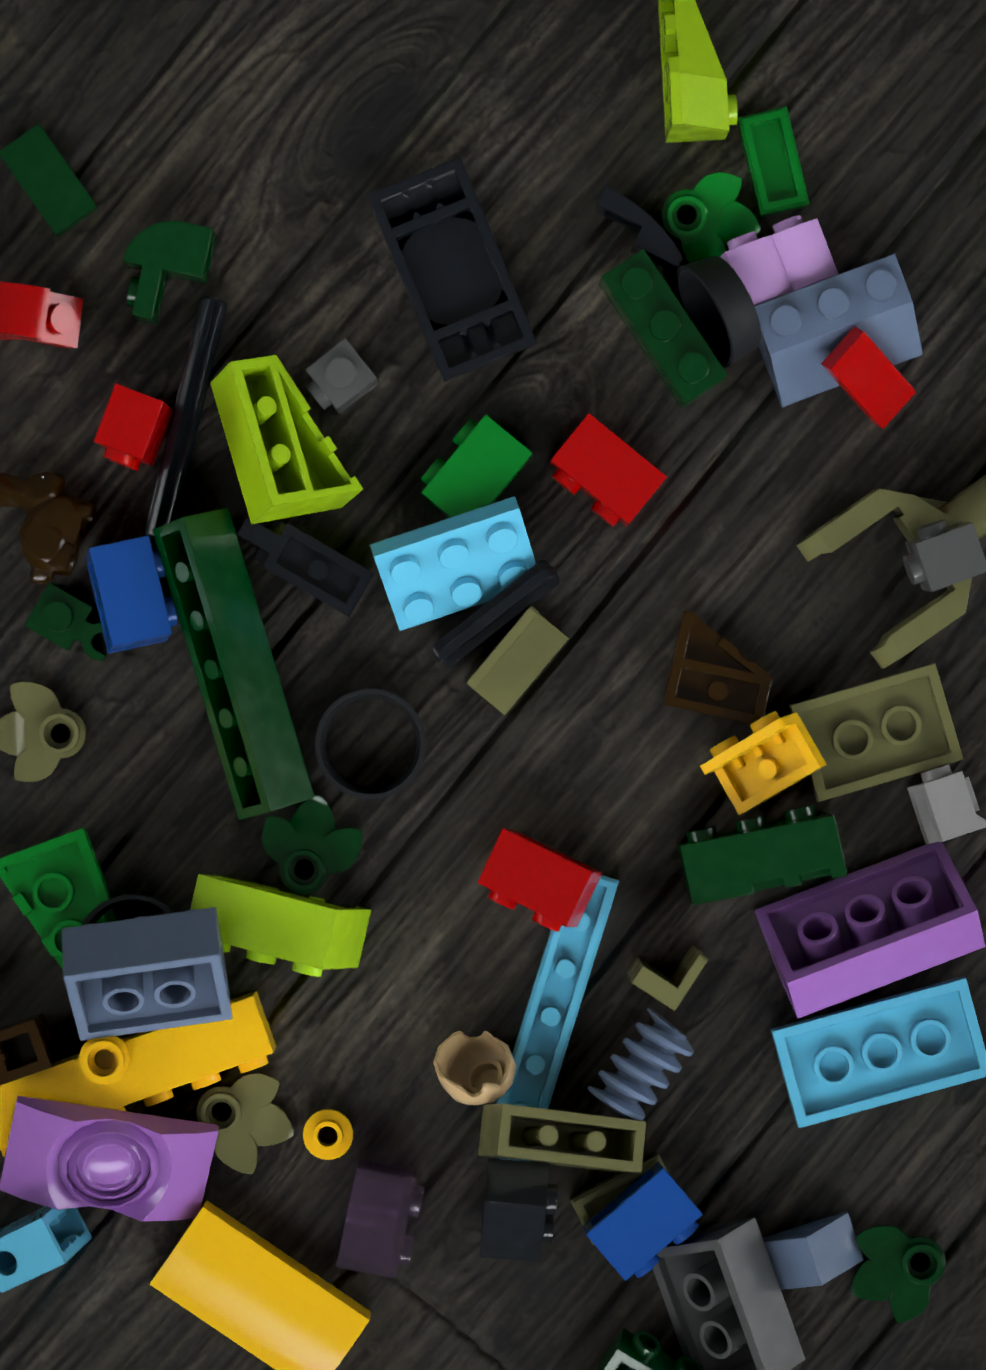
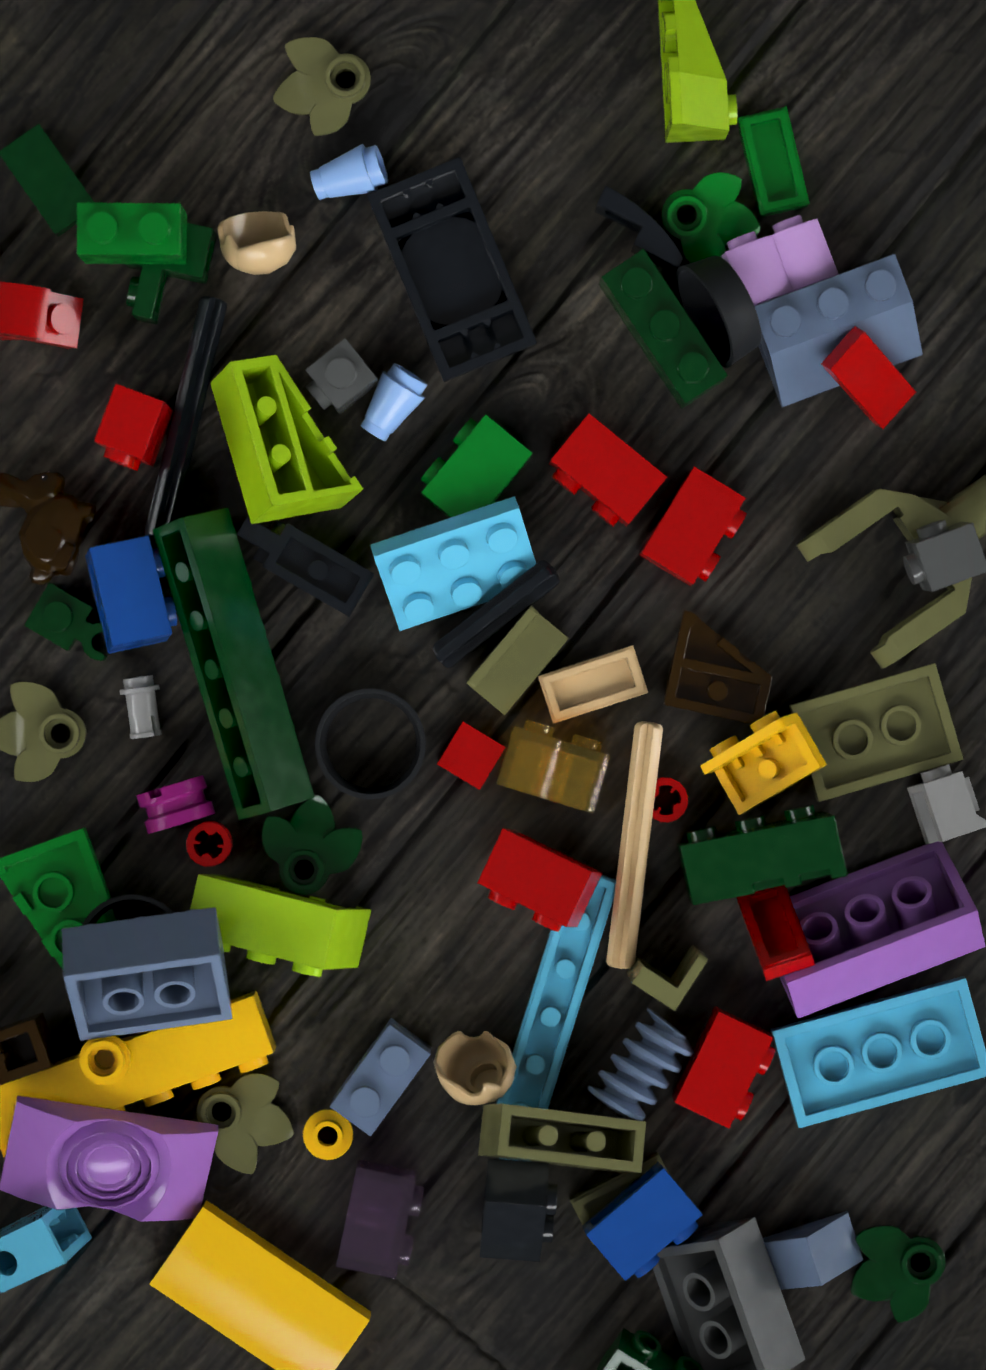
none -> green brick [77,203,187,265]
none -> light grey pin [119,675,162,739]
none -> magenta wheel [136,775,215,834]
none -> red bush [186,821,233,867]
none -> tan hair [218,211,296,275]
none -> olive plate [273,37,371,136]
none -> light blue cone [310,144,388,200]
none -> sand blue brick [330,1018,431,1136]
none -> light blue cone [361,363,427,441]
none -> red tile [437,721,506,790]
none -> clear yellow brick [495,720,610,813]
none -> tan tile [538,645,648,724]
none -> tan axle [606,721,663,969]
none -> red brick [639,467,747,586]
none -> red bush [652,777,688,822]
none -> red brick [671,1006,776,1129]
none -> red tile [736,885,815,981]

